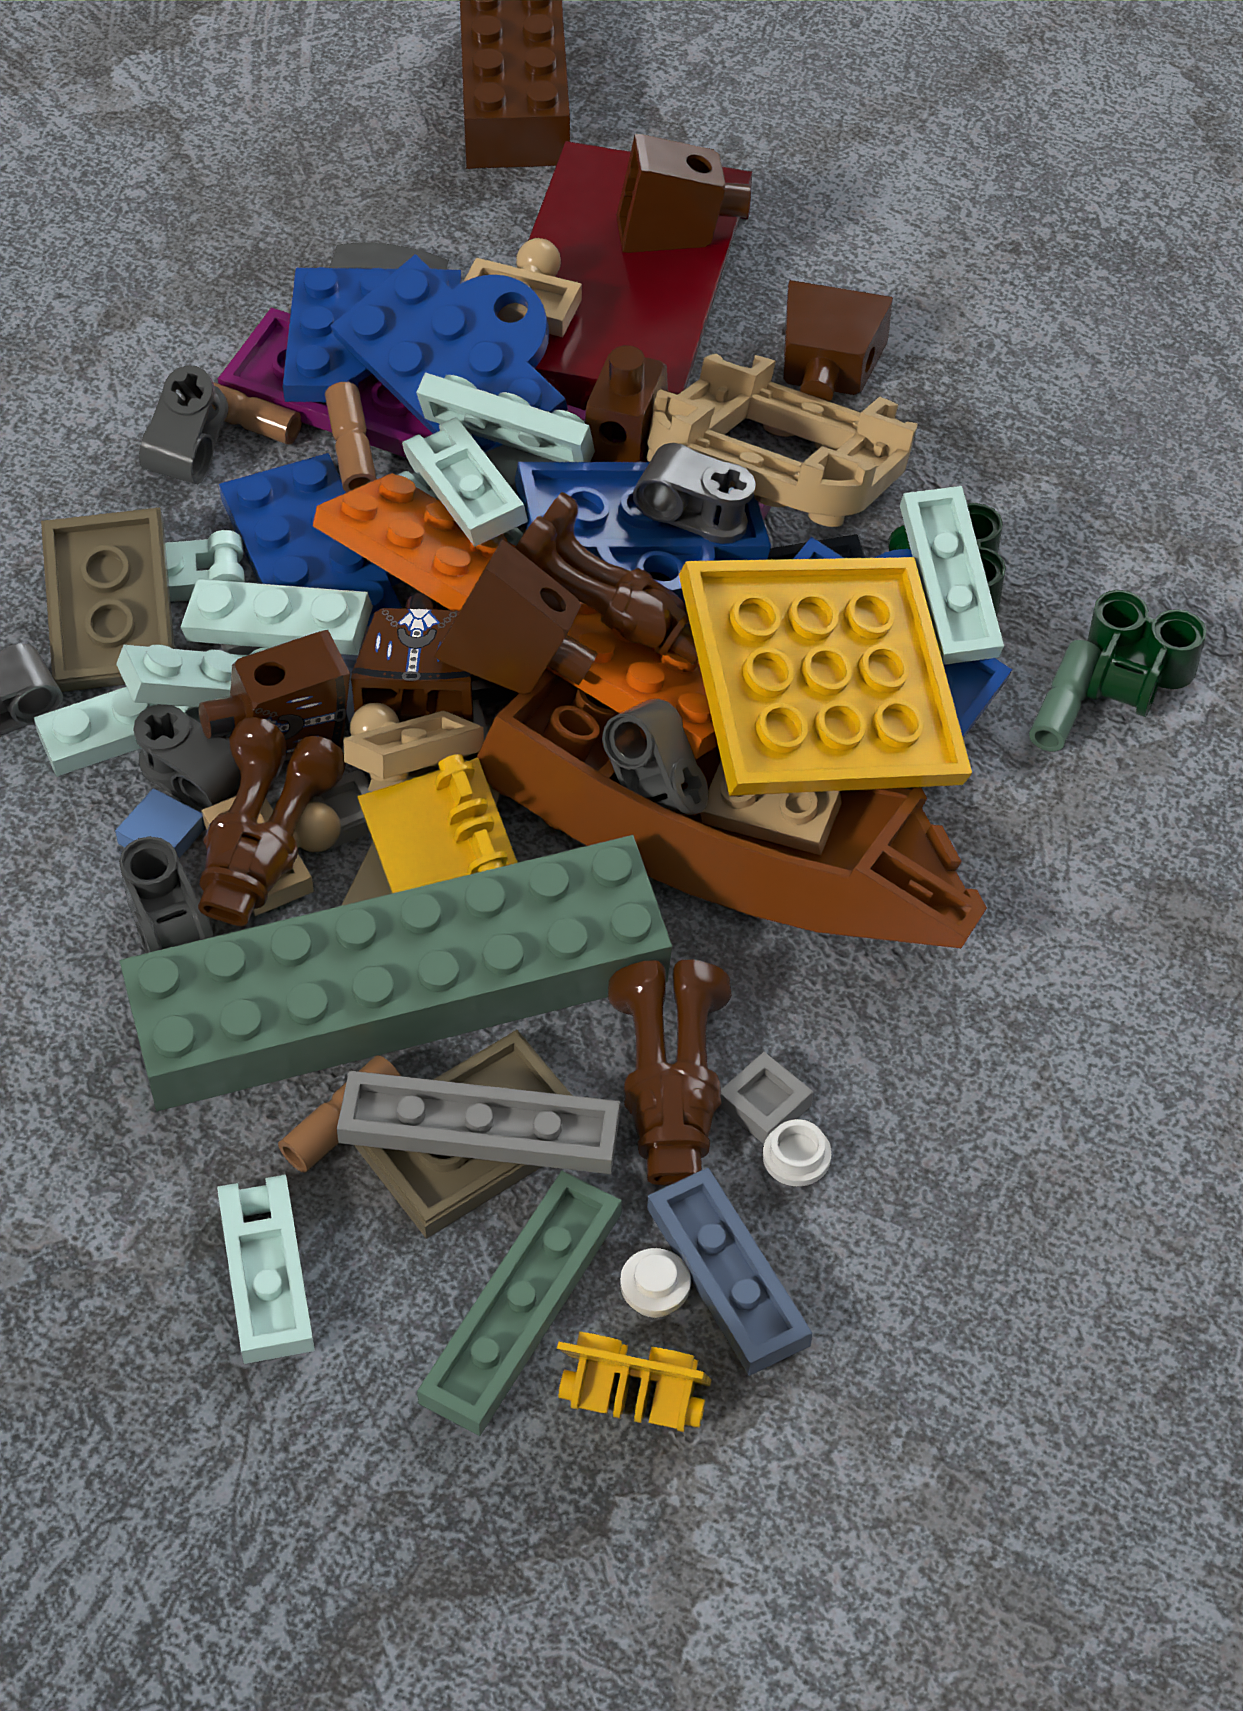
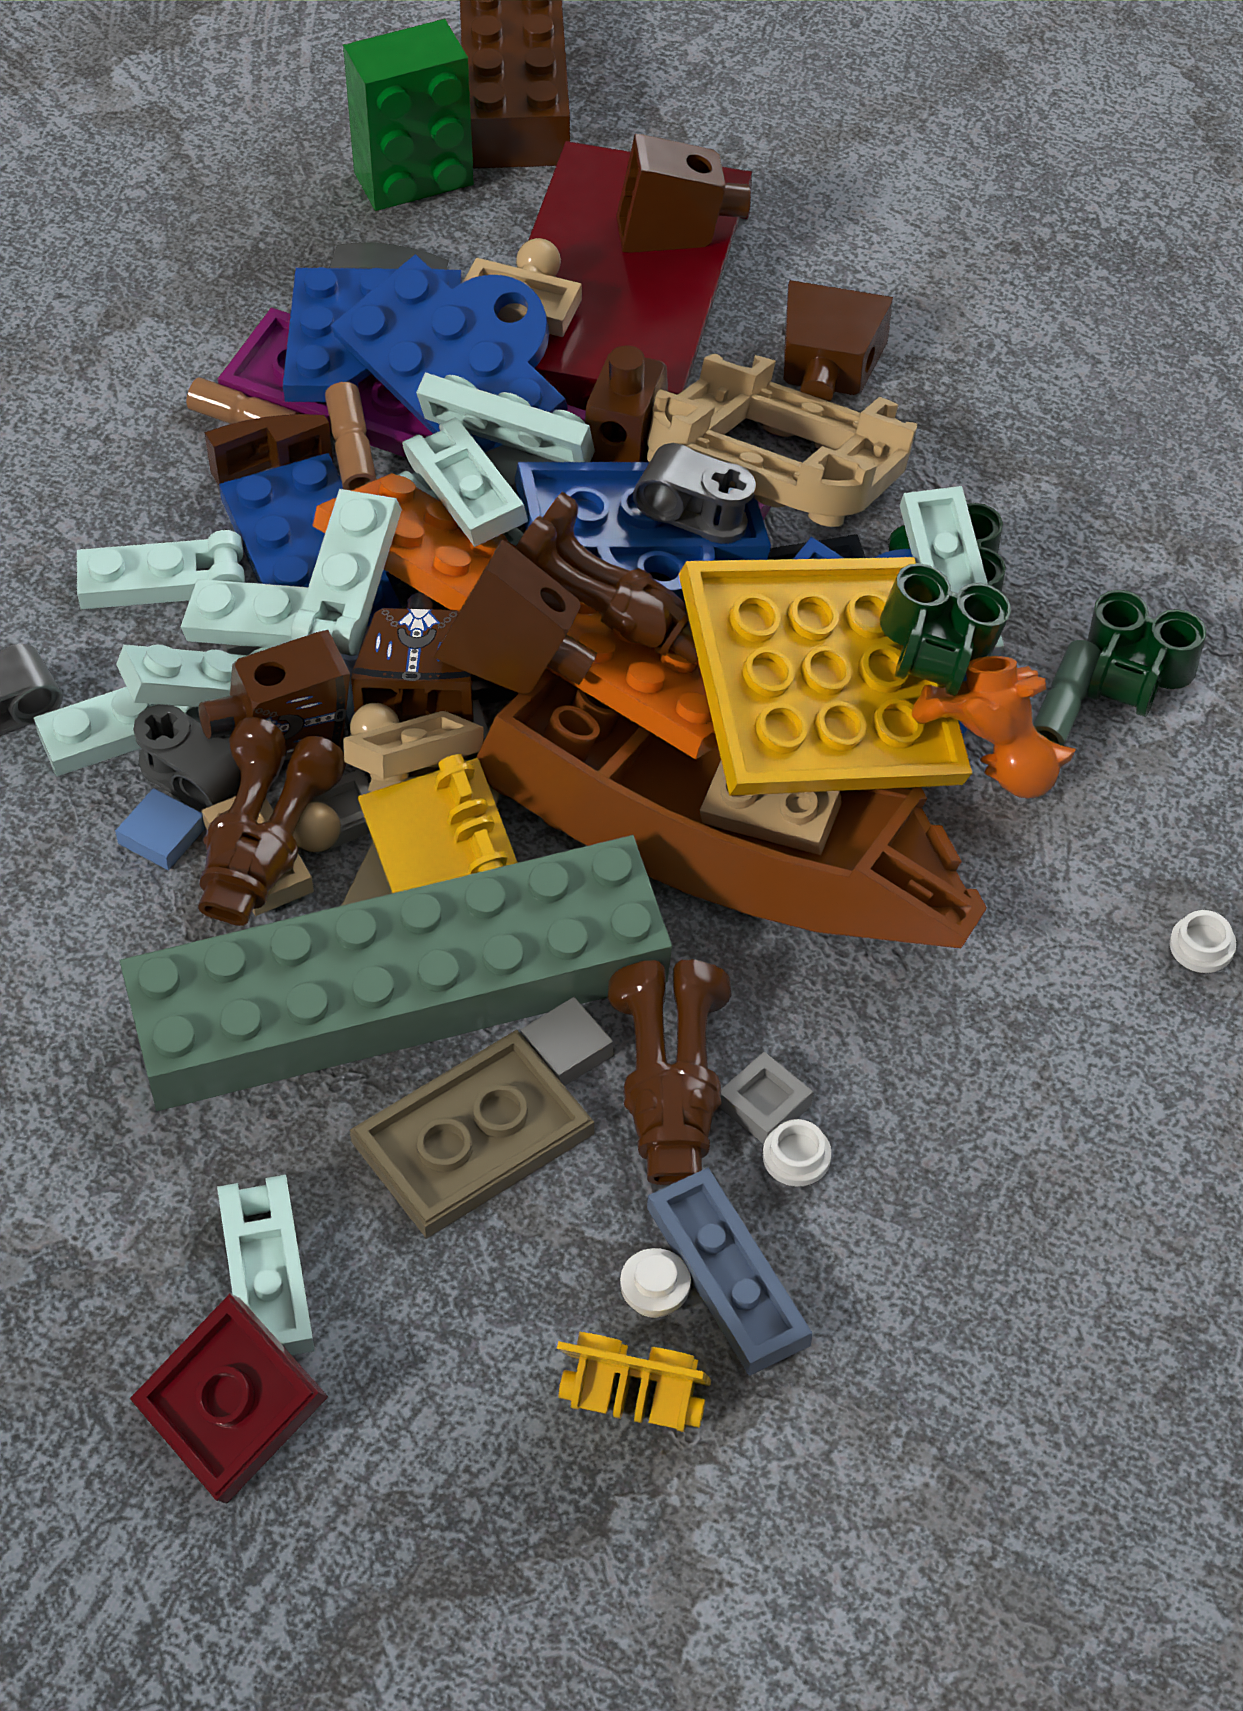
dark tan tile [41,507,175,692] -> none
dark grey piece [119,836,214,953] -> none
dark grey piece [139,365,229,485] -> none
medium nougat piece [278,1055,401,1173] -> none
light grey plate [337,1071,620,1174] -> none
sand green plate [417,1171,622,1436] -> none
dark grey piece [602,699,708,816] -> none
none -> dark red tile [129,1293,328,1504]
none -> reddish brown slope [204,414,333,485]
none -> light aqua plate [291,489,402,656]
none -> green brick [343,19,474,211]
none -> light grey tile [520,997,613,1086]
none -> dark green piece [880,563,1011,696]
none -> orange animal [911,656,1076,798]
none -> white plate [1170,910,1236,973]

